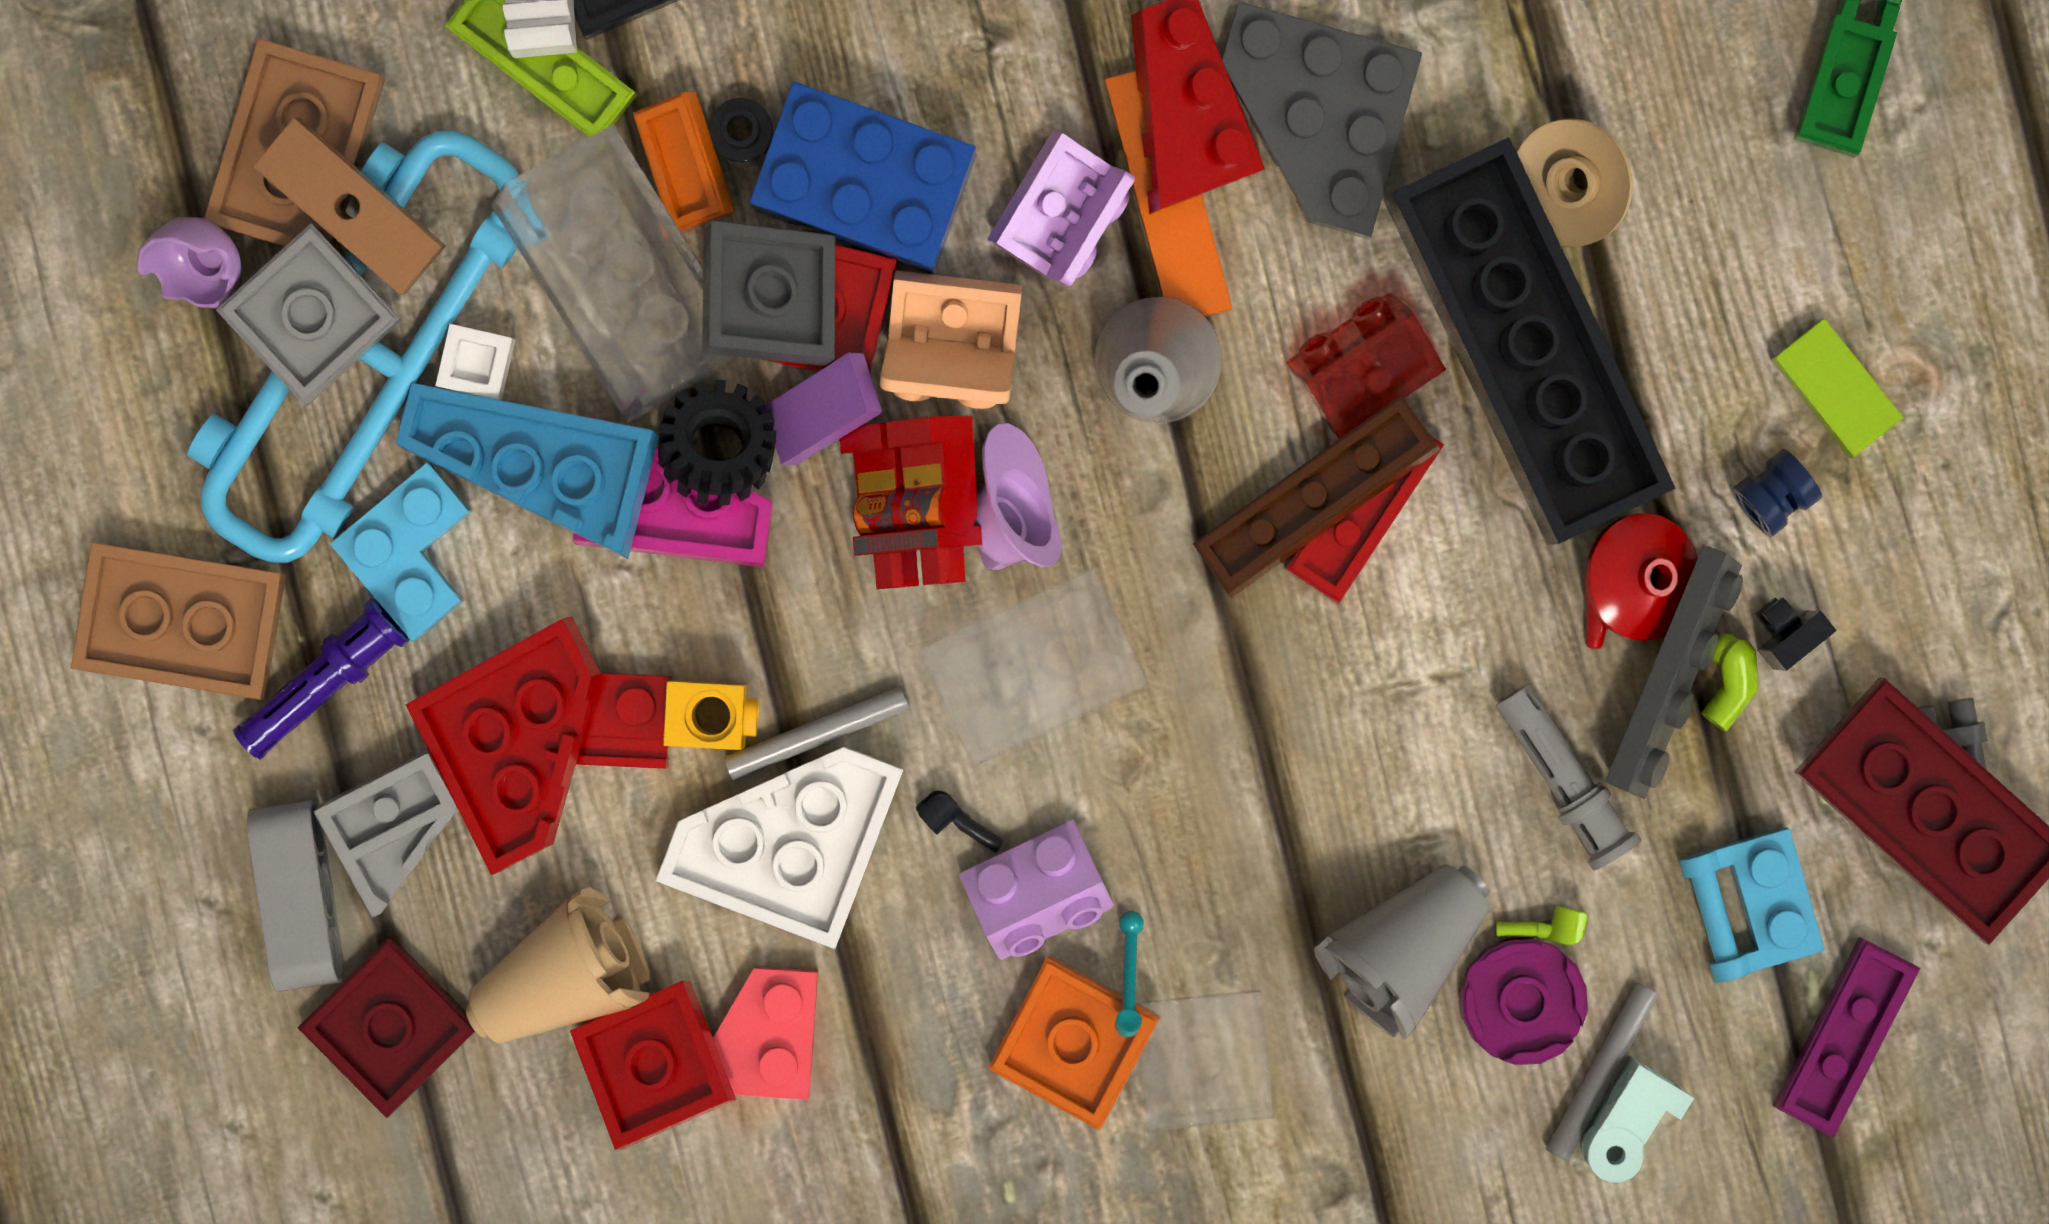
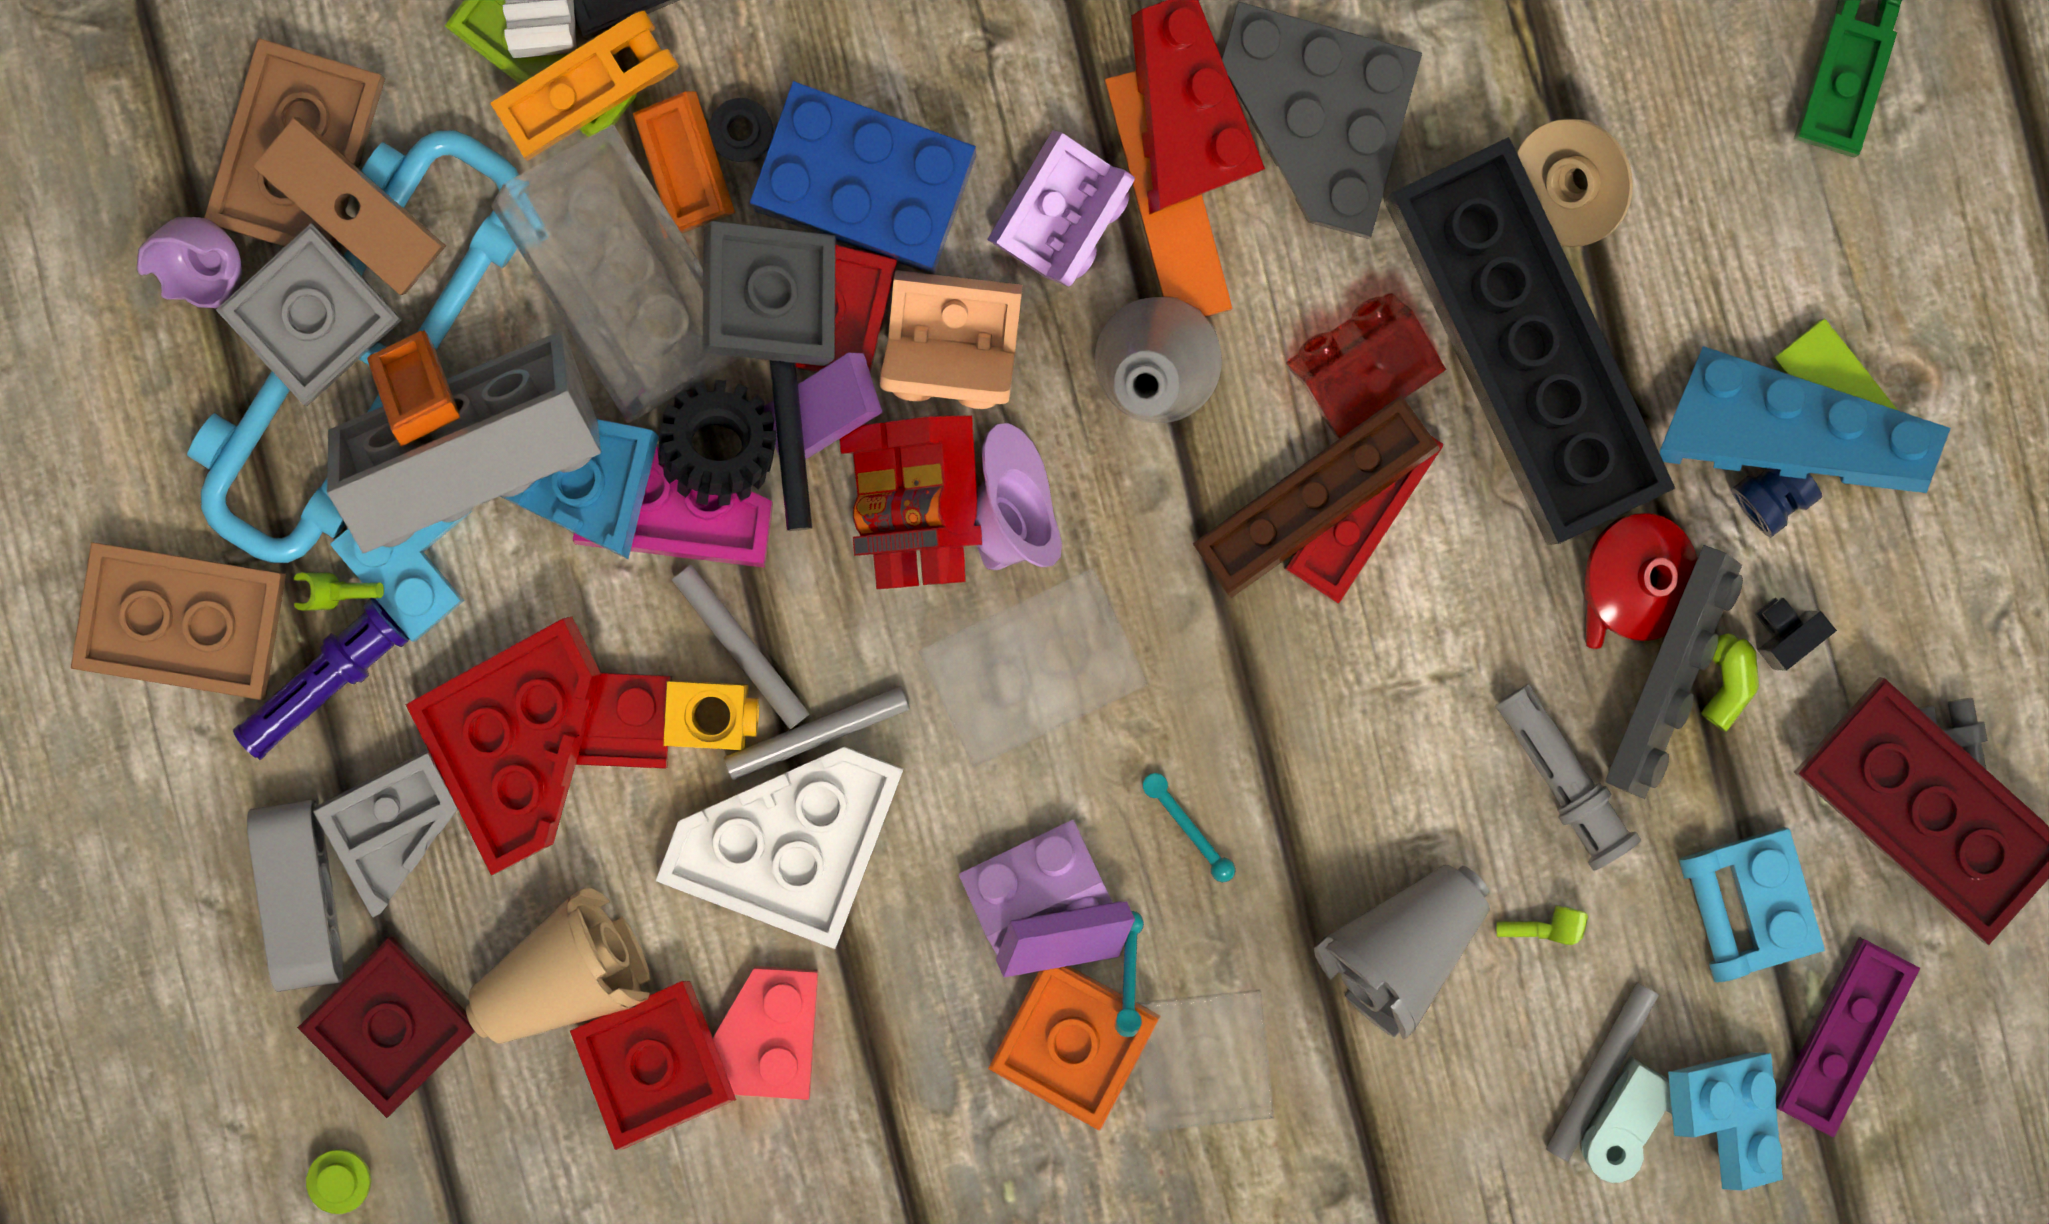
white plate [435,324,515,400] -> none
black hand [916,790,1004,853] -> none
magenta tile [1459,937,1588,1065] -> none
none -> lime hand [294,572,384,611]
none -> lime plate [306,1149,371,1214]
none -> light grey slope [327,330,601,554]
none -> orange tile [367,330,460,447]
none -> light orange plate [490,10,679,161]
none -> light grey bar [672,565,810,730]
none -> black bar [769,360,812,531]
none -> medium lavender tile [996,901,1135,978]
none -> teal hinge [1143,773,1236,883]
none -> dark azure wing [1659,346,1951,493]
none -> medium azure plate [1668,1052,1783,1191]

